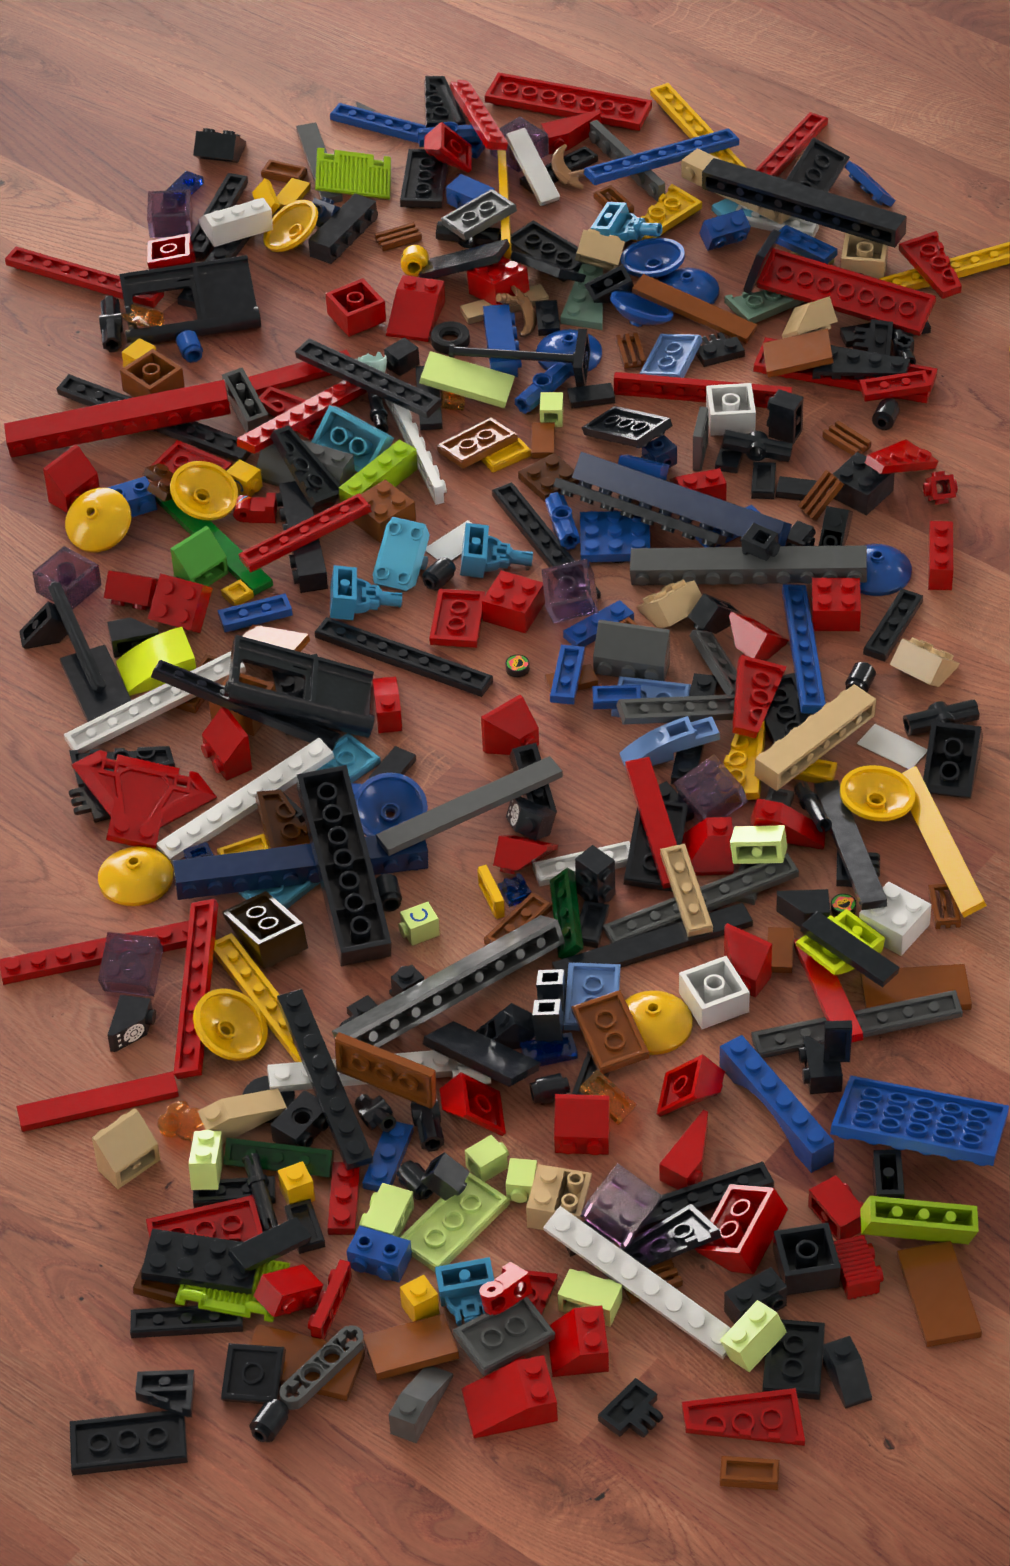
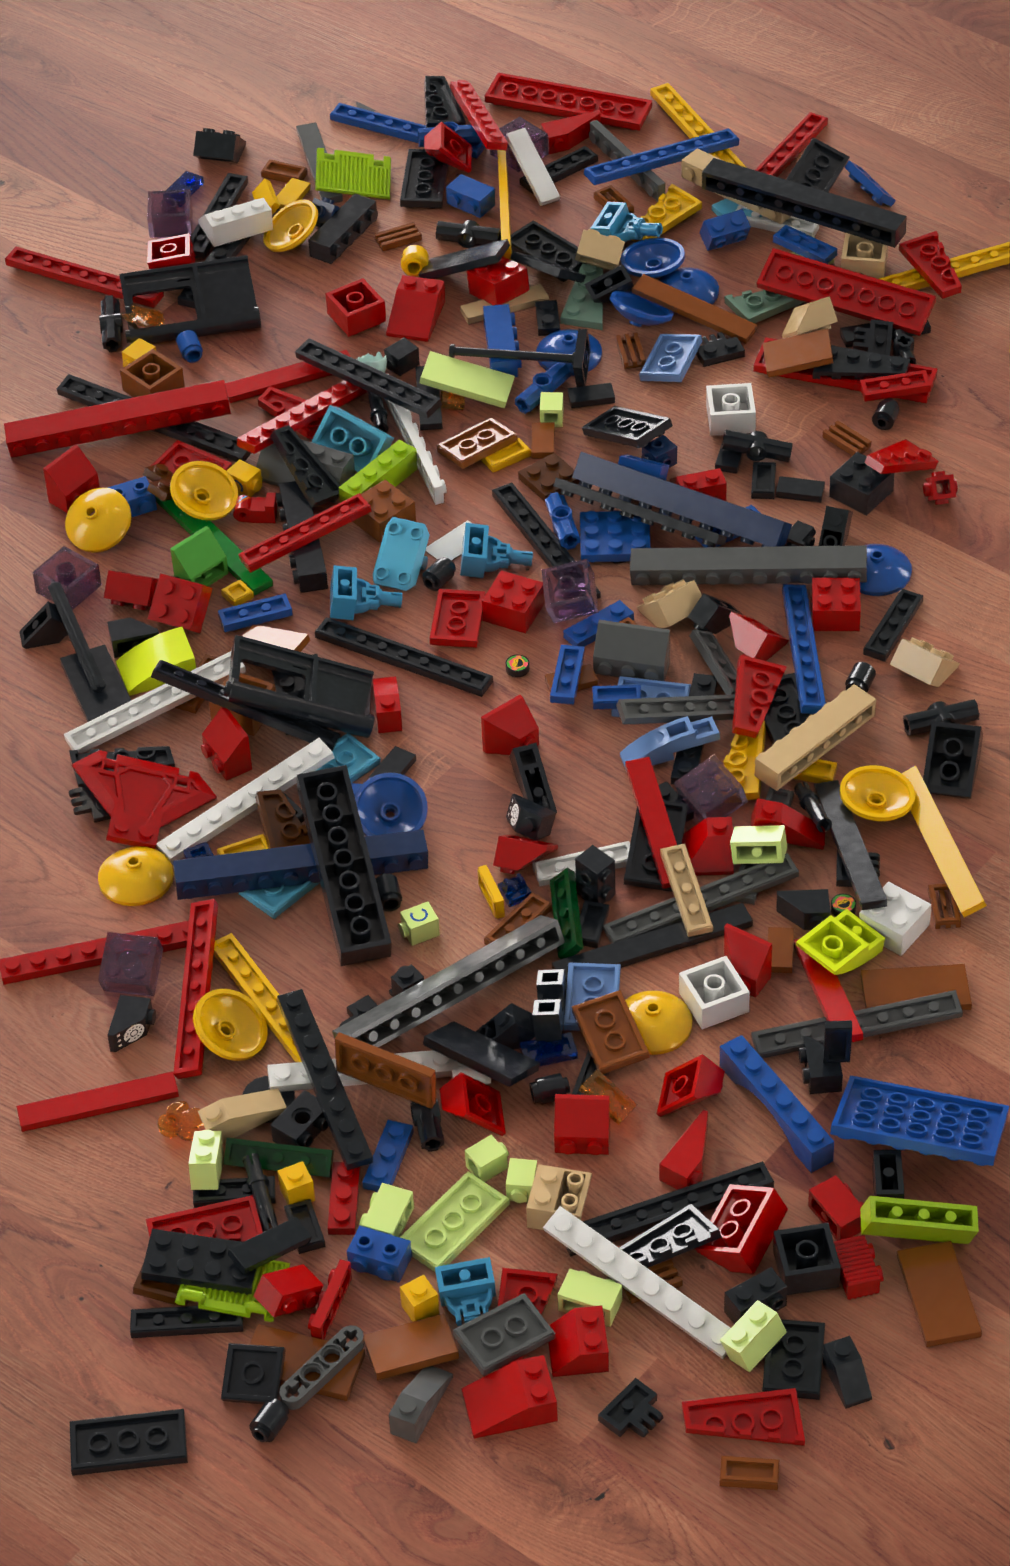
tan slope [92,1108,161,1189] -> none
black wing [135,1369,195,1417] -> none
dark grey brick [222,367,269,433] -> none
dark brown slope [222,891,308,969] -> none
black axle [355,1094,396,1132] -> none
dark grey tile [376,756,563,856] -> none
black brick [397,1160,434,1200] -> none
black brick [420,1152,470,1201] -> none
black tyre [431,321,470,354] -> none
dark grey tile [441,189,517,241] -> none
red leg [479,1262,533,1315] -> none
medium nougat piece [496,285,536,337] -> none
medium nougat piece [551,144,590,189] -> none
brick [580,1163,662,1248] -> none
red plate [614,372,792,408] -> none
dark grey tile [693,406,709,471] -> none
black brick [741,523,780,561] -> none
black tile [743,229,781,294] -> none
black brick [766,389,804,444] -> none
dark orange tile [798,470,844,521] -> none
black tile [800,911,900,988] -> none
white sticker [857,724,928,769] -> none
red brick [928,521,954,590] -> none

